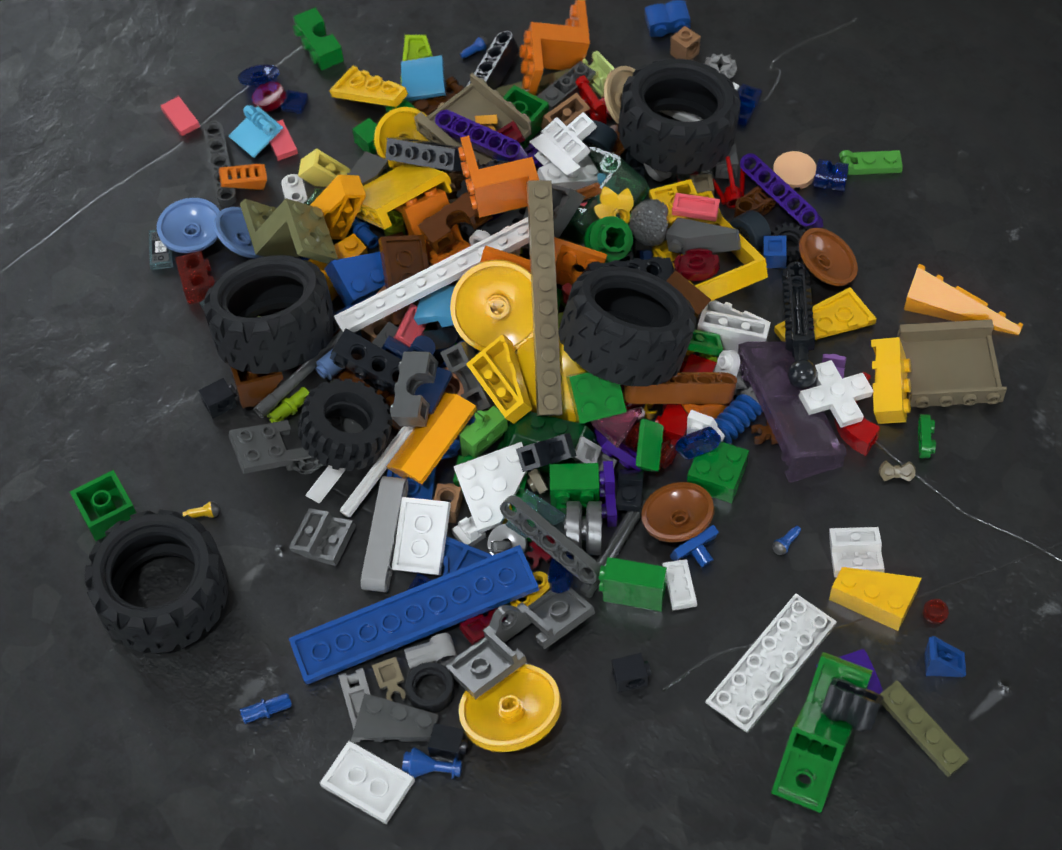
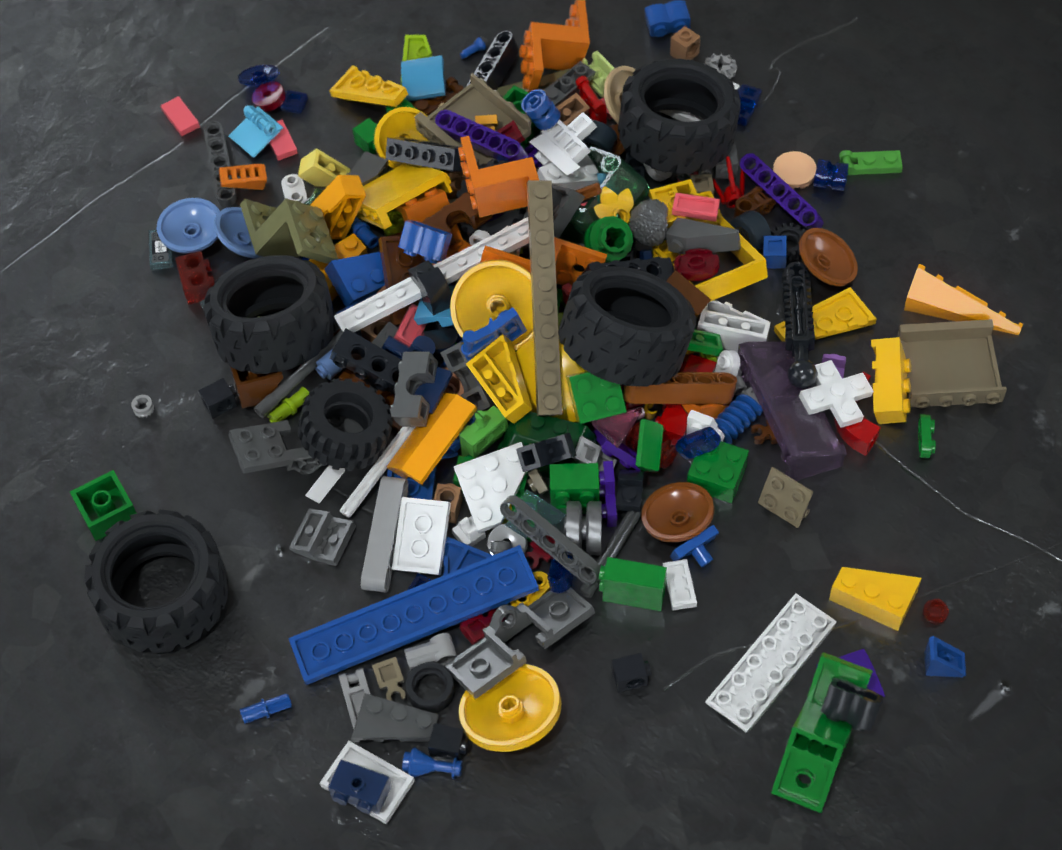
yellow piece [183,501,220,518] -> none
green arch [292,7,344,70] -> none
blue piece [772,526,801,555] -> none
white slope [829,527,885,577] -> none
dark tan piece [879,461,916,481] -> none
olive plate [880,680,969,777] -> none
none -> light grey bush [131,395,154,418]
none -> dark blue brick [328,759,391,814]
none -> blue brick [398,220,452,264]
none -> black brick [408,260,452,316]
none -> blue plate [461,307,527,361]
none -> blue wheel [521,89,560,130]
none -> dark tan hinge [758,467,813,528]

